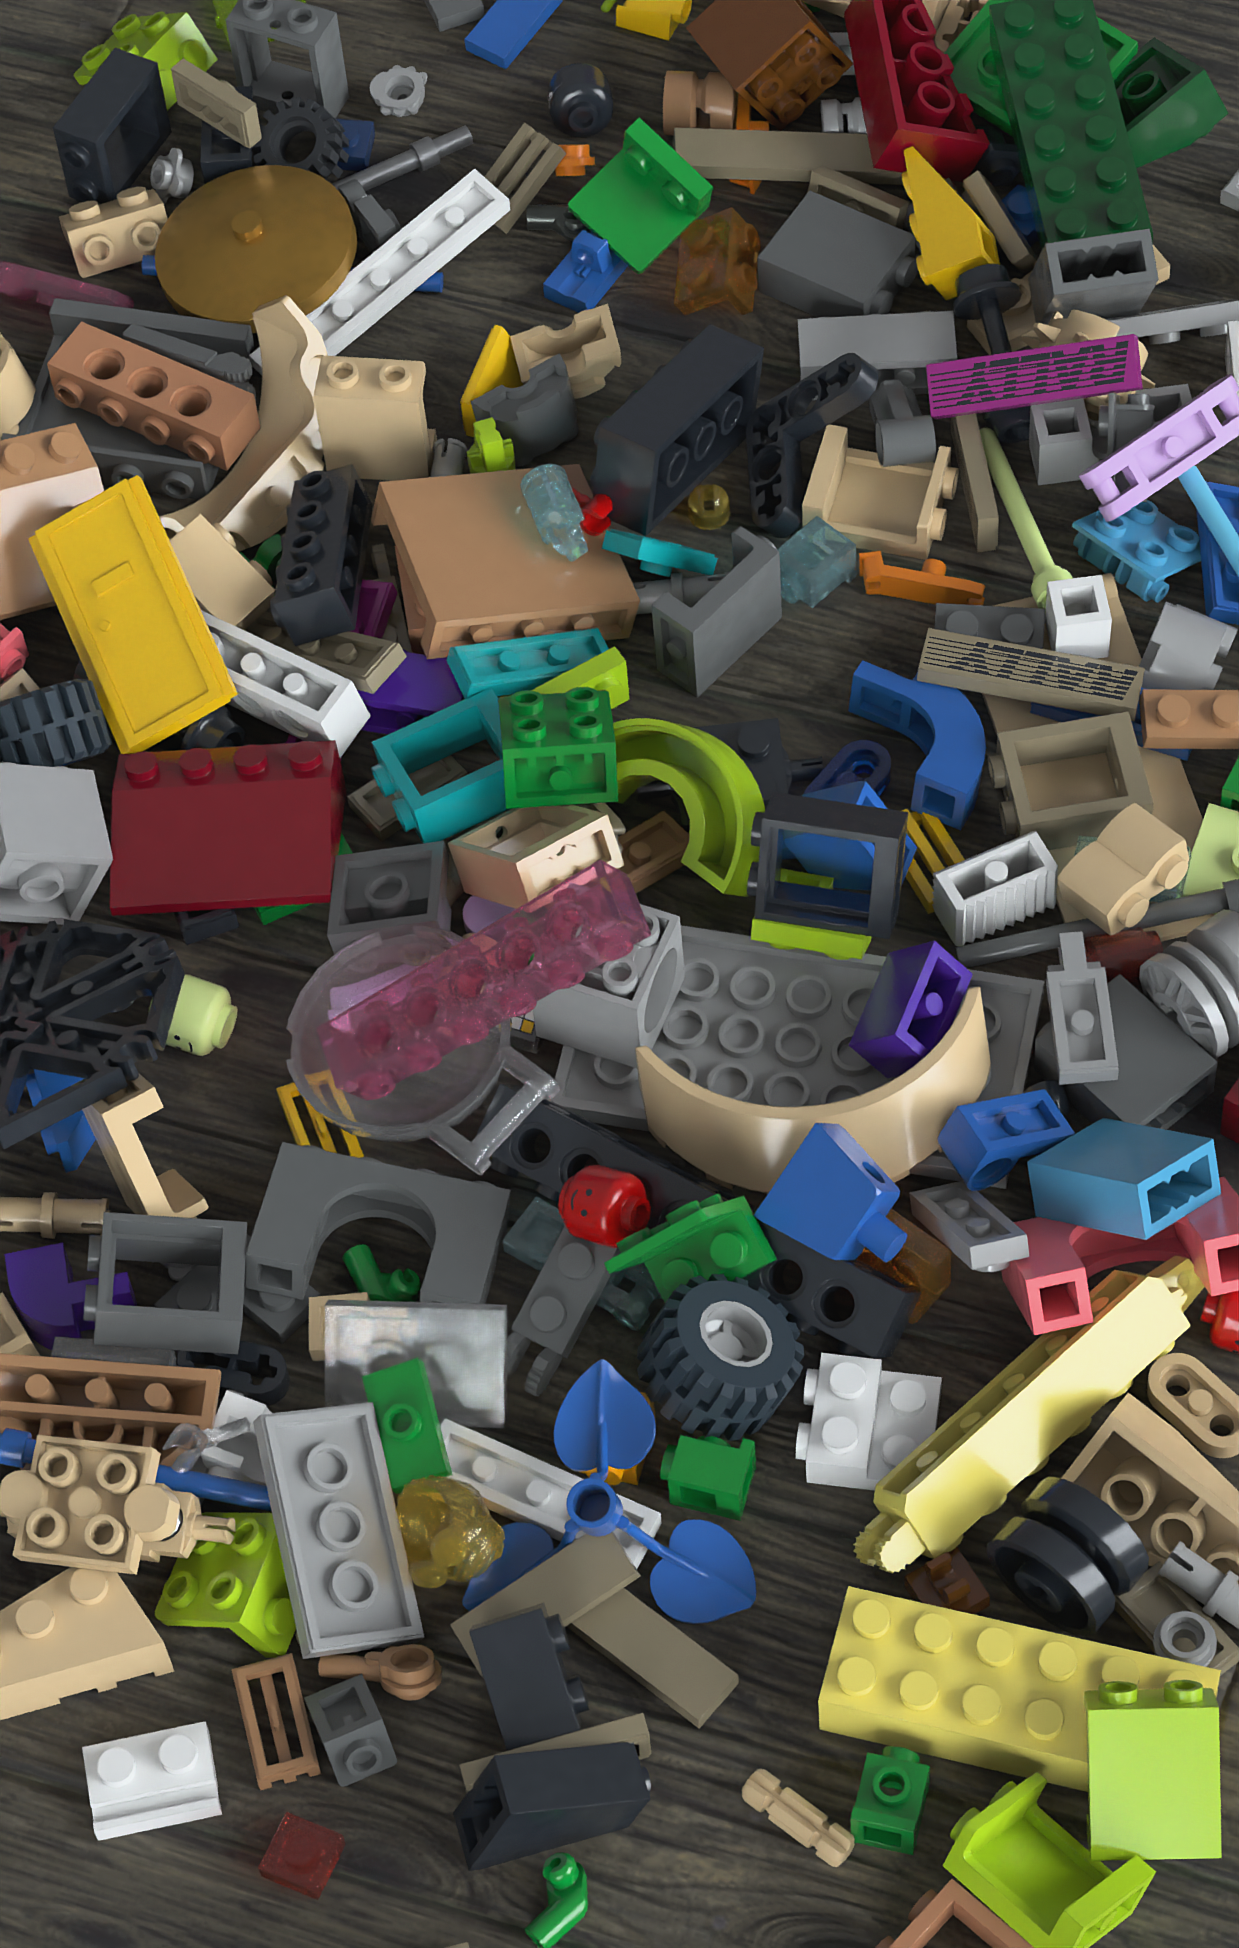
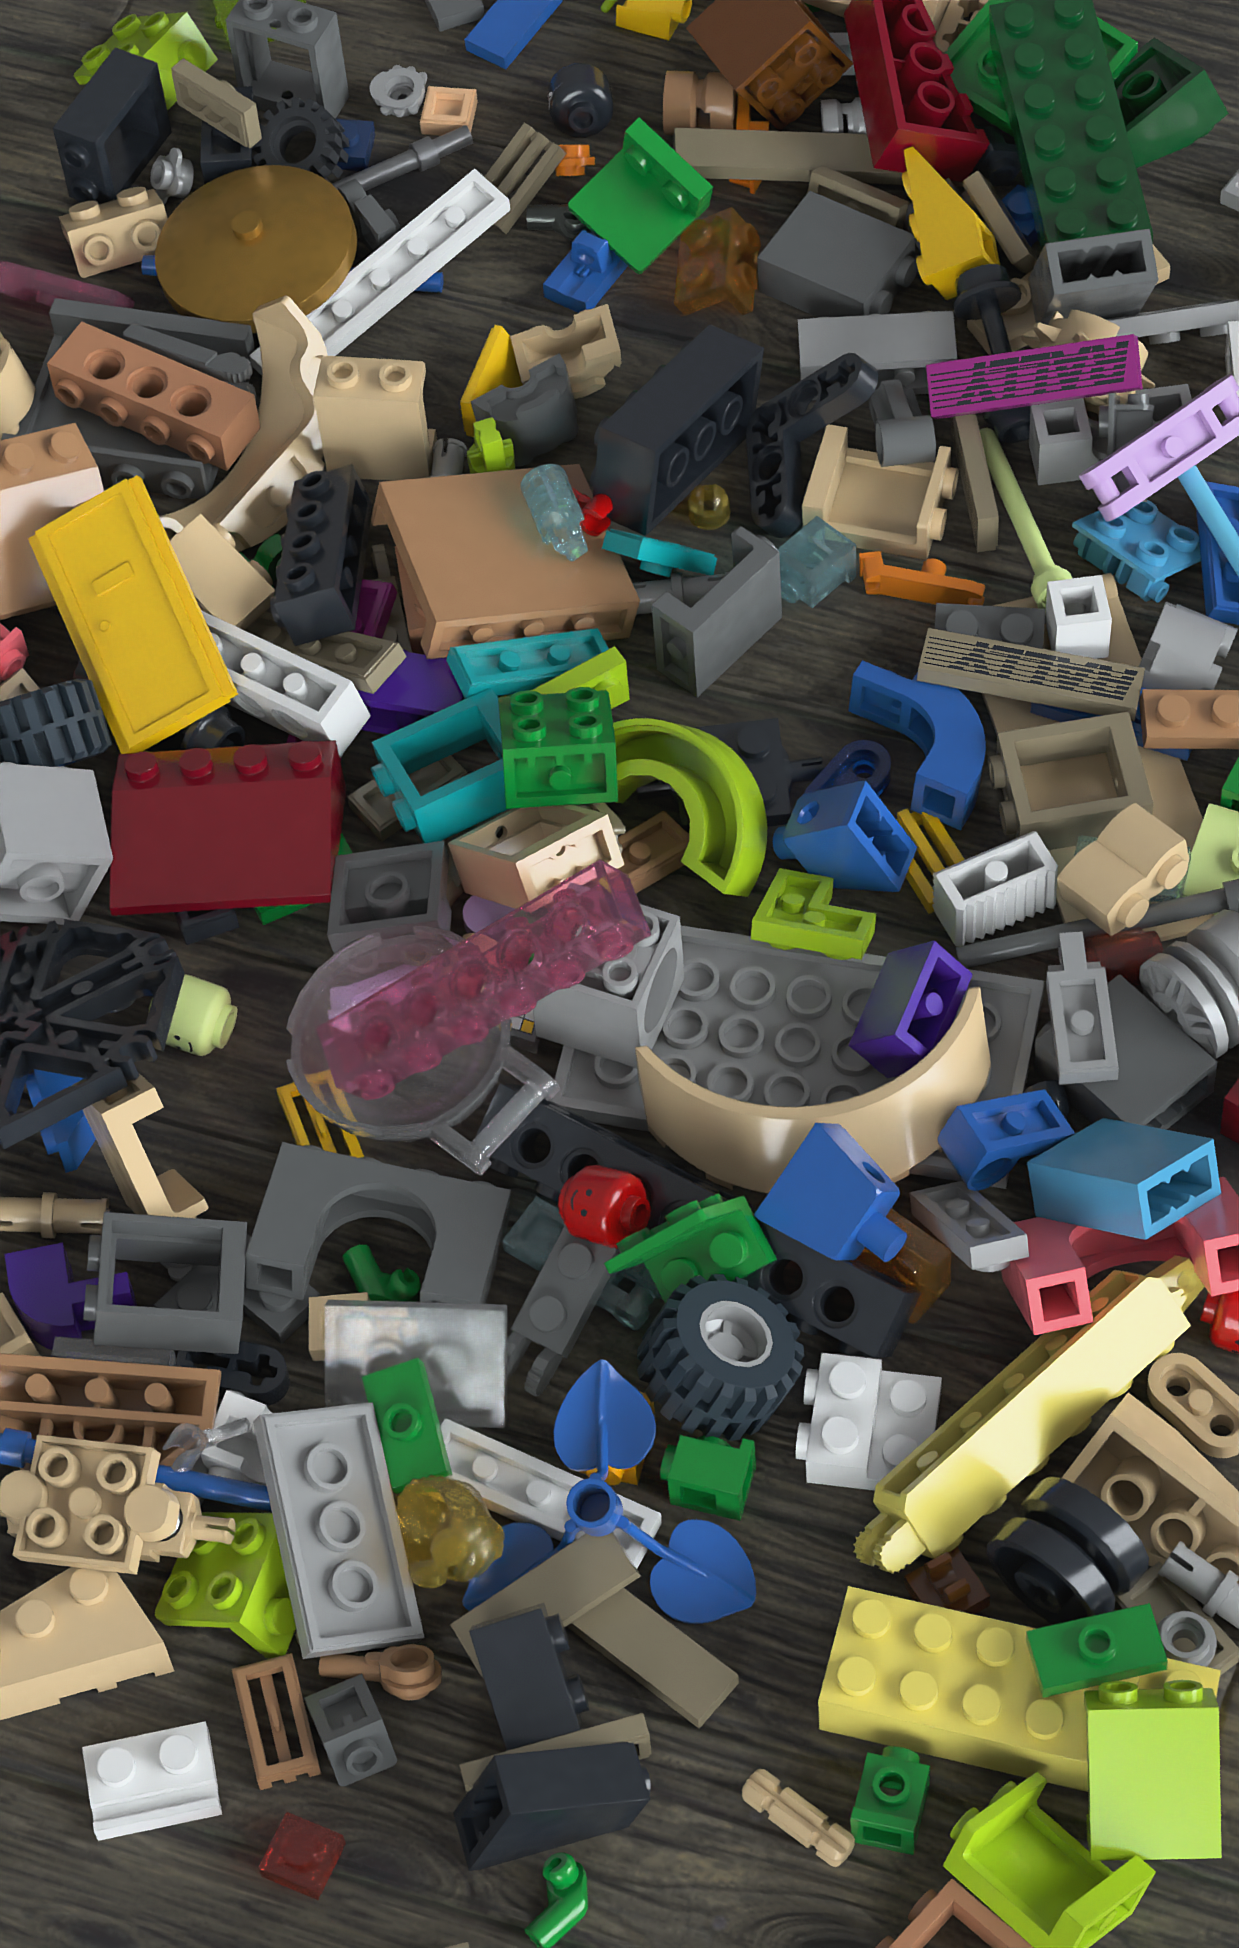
black window [747,792,908,939] -> none
none -> light nougat tile [420,86,478,136]
none -> green plate [1026,1603,1168,1698]

